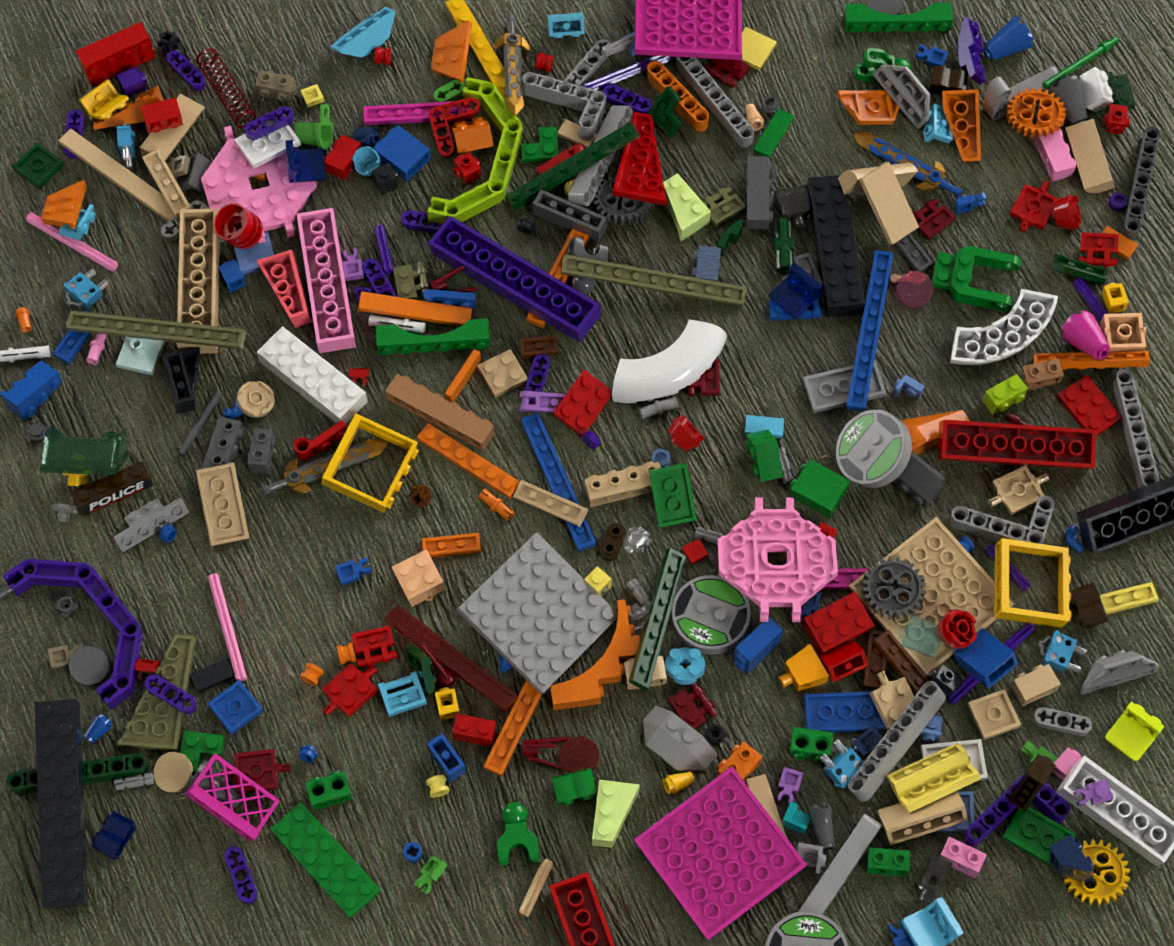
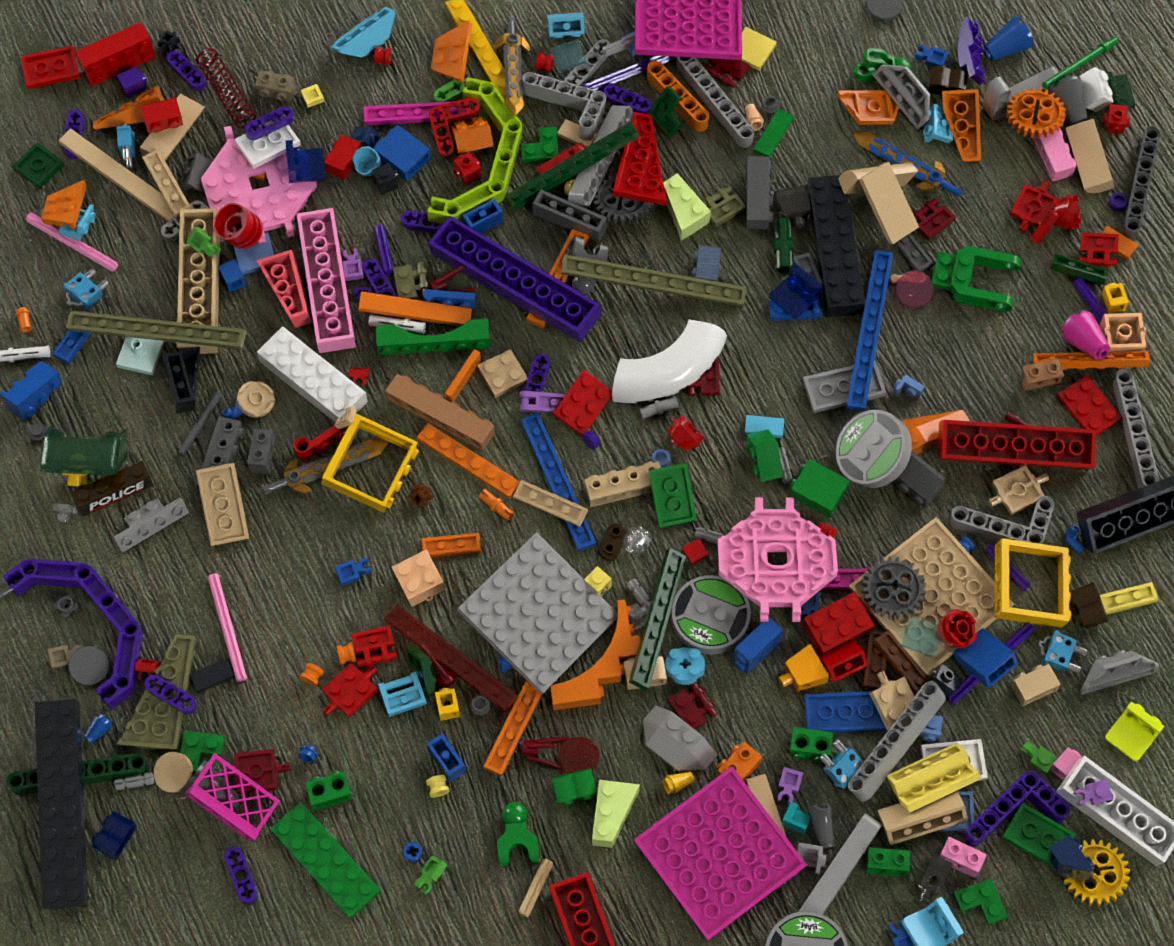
yellow bracket [78,79,129,120] -> none
bright pink pin [86,334,107,365] -> none
blue plate [159,524,177,543] -> none
dark tan plate [166,155,190,178] -> none
blue plate [207,680,264,735] -> none
bright green container [295,104,333,150] -> none
red brick [452,714,497,747] -> none
black bush [517,218,536,235] -> none
reddish brown plate [519,335,559,359] -> none
black plate [705,724,725,744] -> none
dark green slope [717,219,744,257] -> none
green arch [844,3,953,33] -> none
dark blue bracket [852,725,883,756] -> none
white brick [950,289,1058,365] -> none
blue plate [953,192,987,215] -> none
tan plate [967,689,1021,740] -> none
lime brick [982,374,1028,415] -> none
dark brown brick [1008,754,1056,812] -> none
light grey beam [1033,707,1092,736] -> none
none -> red plate [21,45,81,89]
none -> bright green plate [186,227,221,257]
none -> tan tile [335,406,357,429]
none -> blue brick [462,199,503,234]
none -> dark grey plate [470,696,490,716]
none -> clear light blue piece [551,39,586,72]
none -> green plate [953,878,1008,925]
none -> red axle [1029,210,1060,244]

